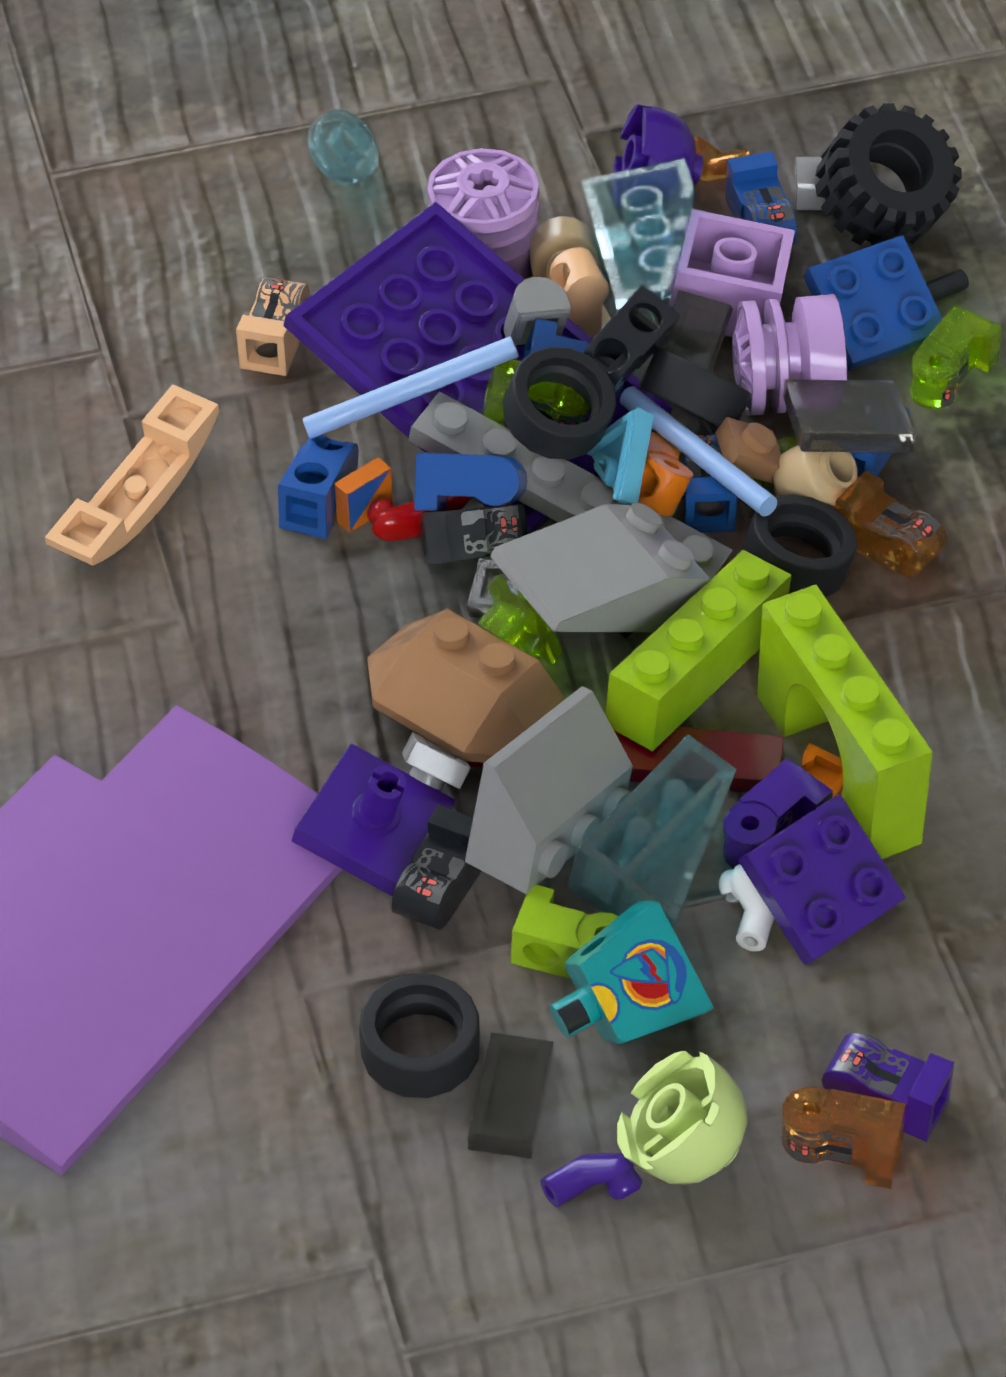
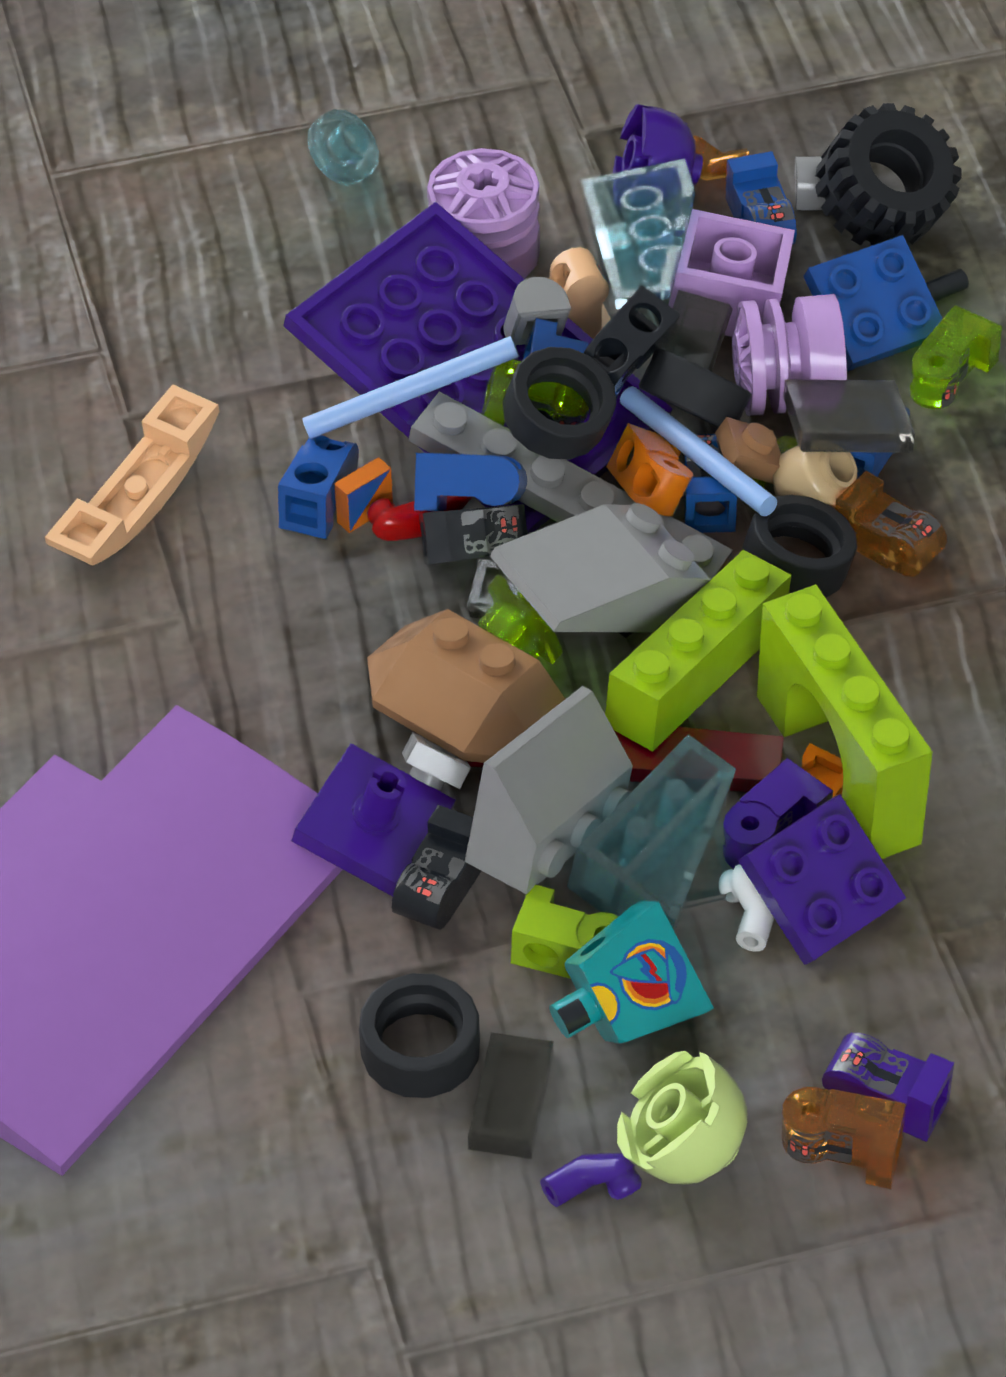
light nougat leg [236,277,310,376] -> none
tan head [529,216,600,279] -> none
medium azure tile [587,407,654,505] -> none

